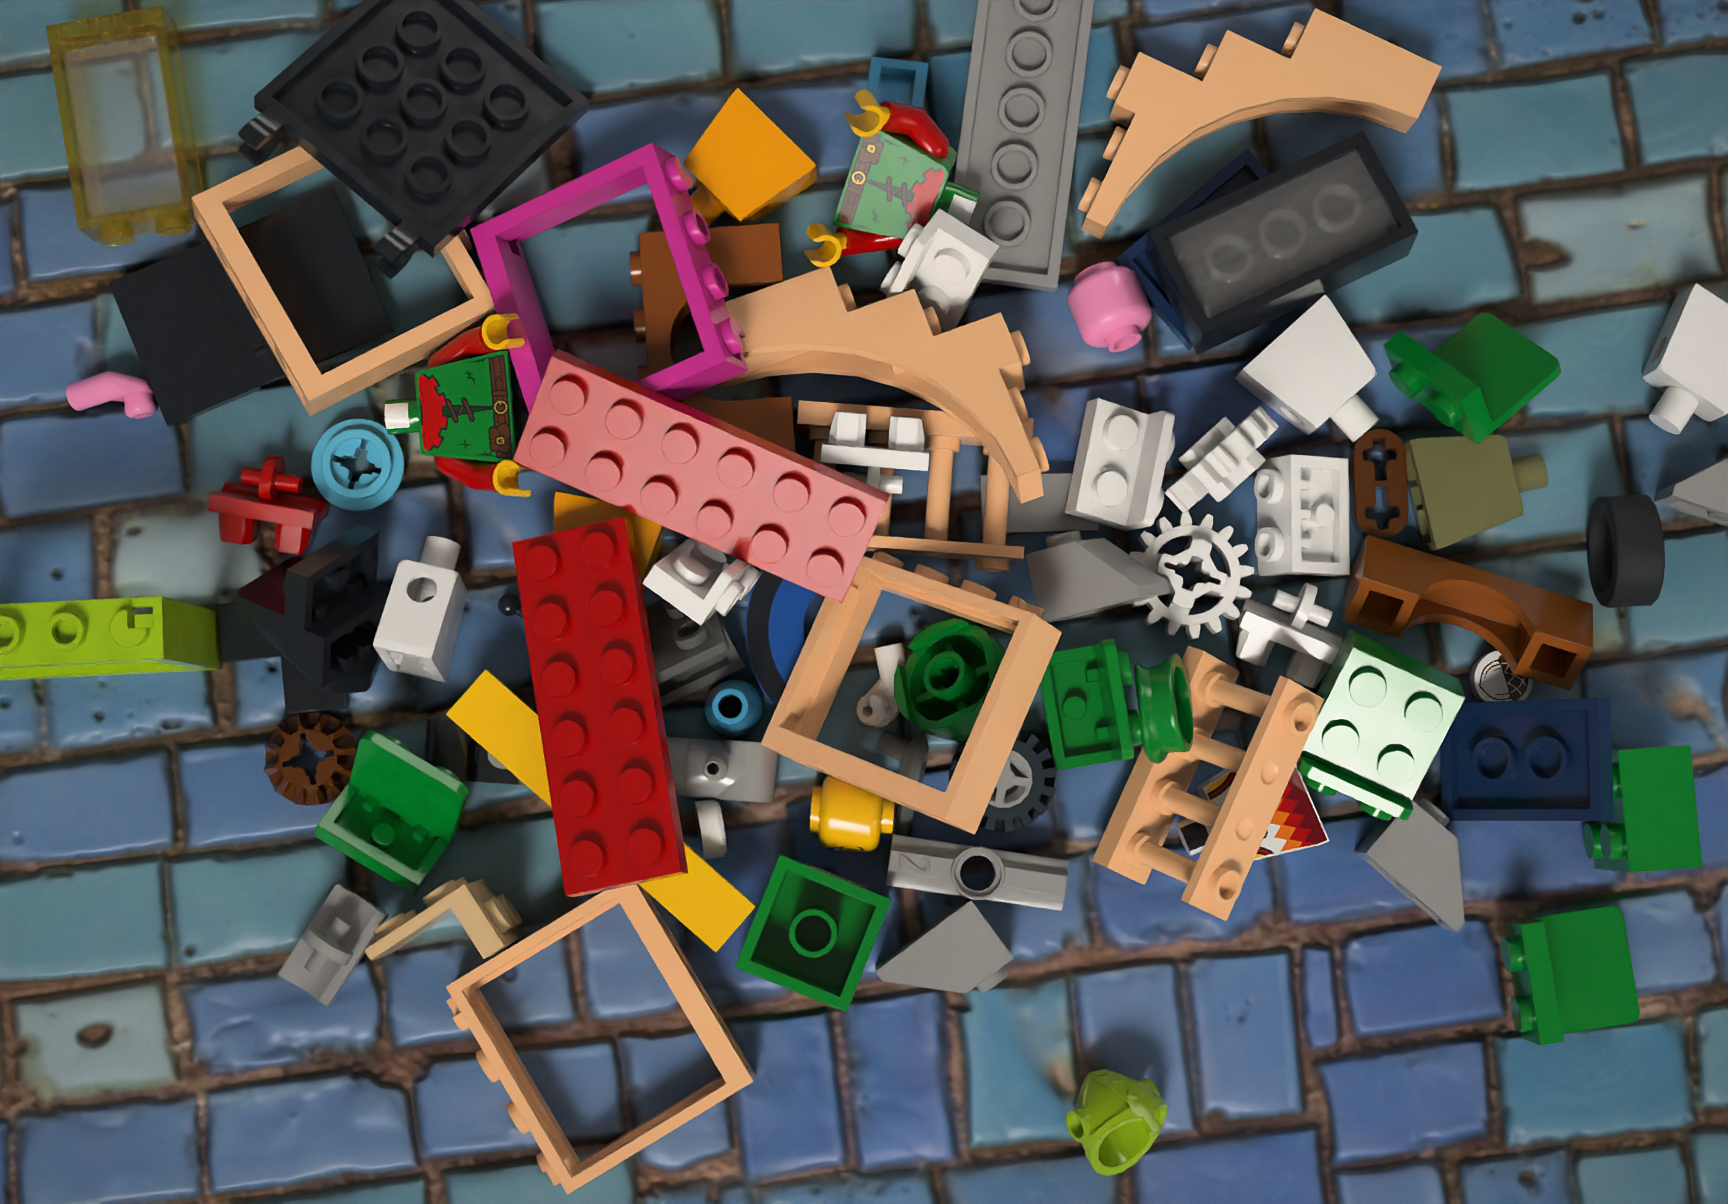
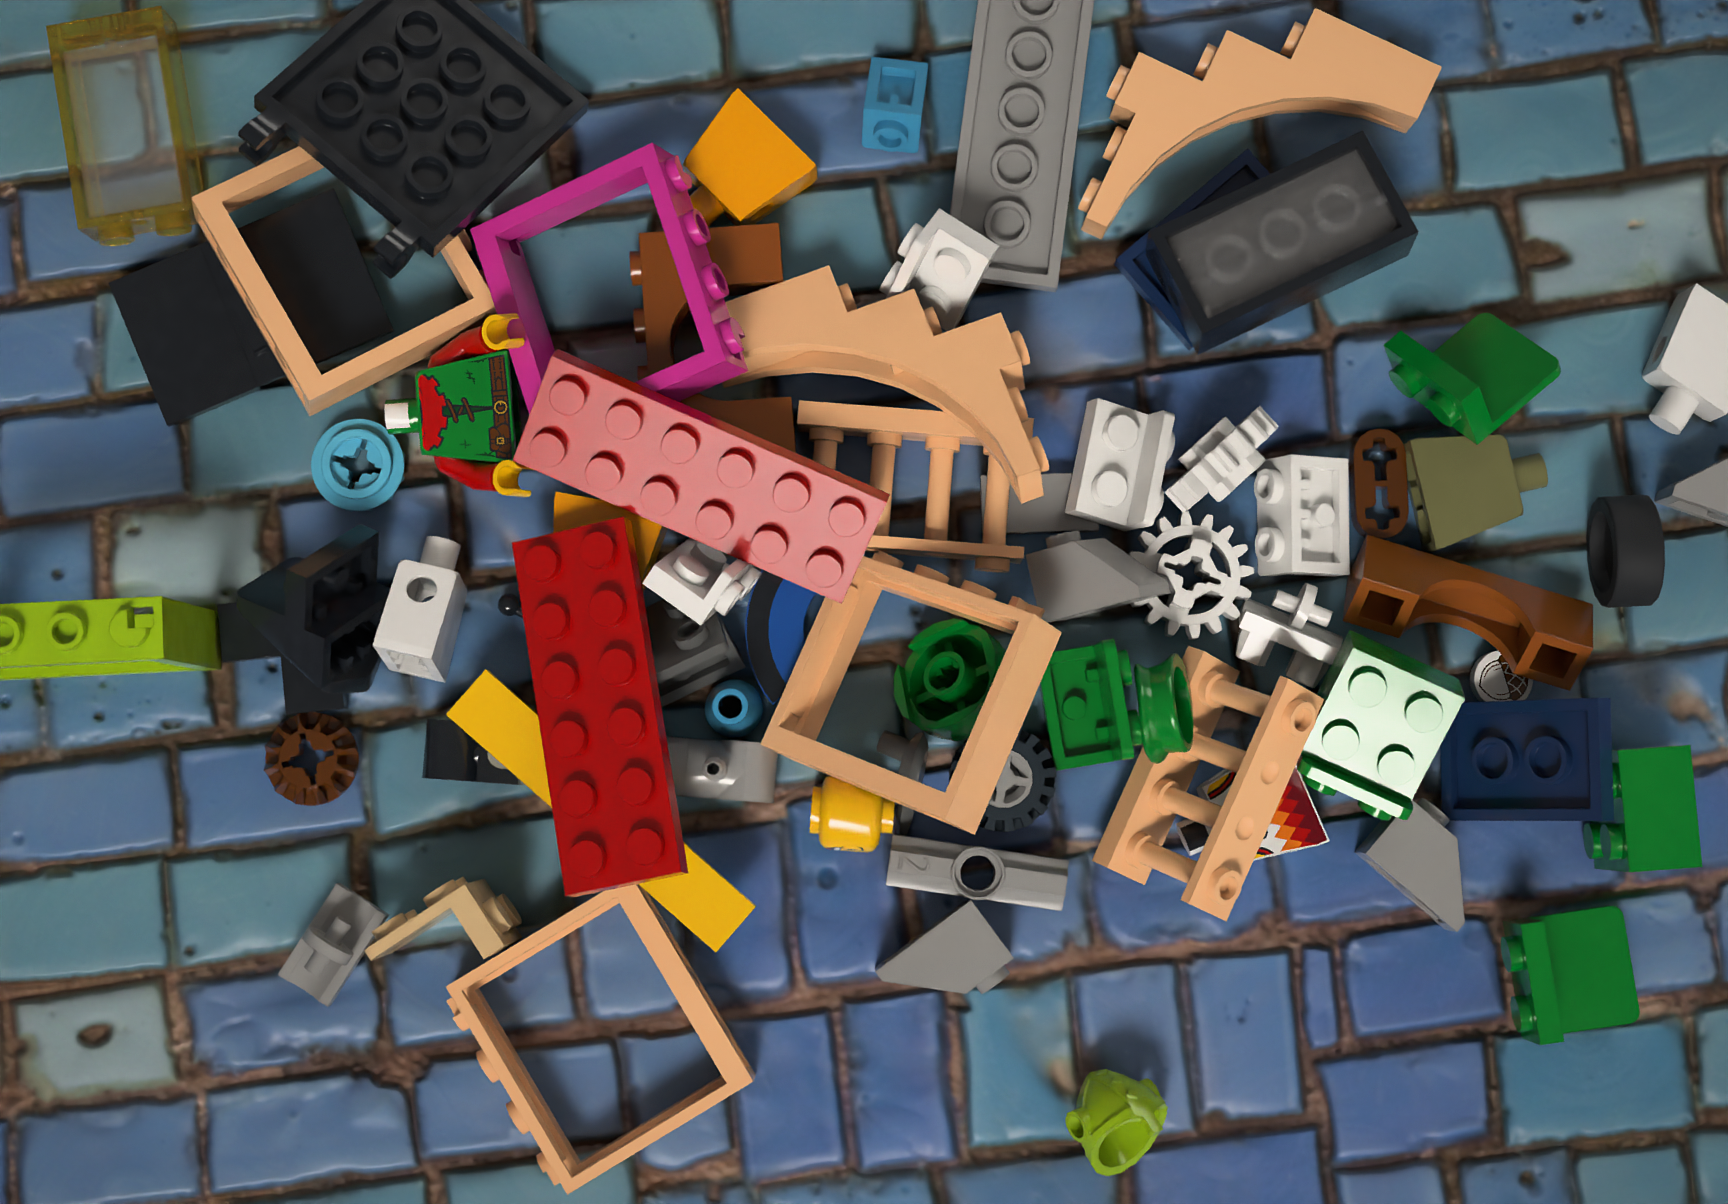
bright pink arm [66,371,157,419] -> none
red hips [208,454,329,555] -> none
green bracket [314,730,469,896] -> none
white tile [694,799,727,860] -> none
green brick [735,853,892,1013] -> none
torso [804,89,980,268] -> none
white hips [820,411,929,494] -> none
white arm [856,643,906,727] -> none
bright pink head [1067,261,1152,353] -> none
white torso [1235,295,1379,442] -> none

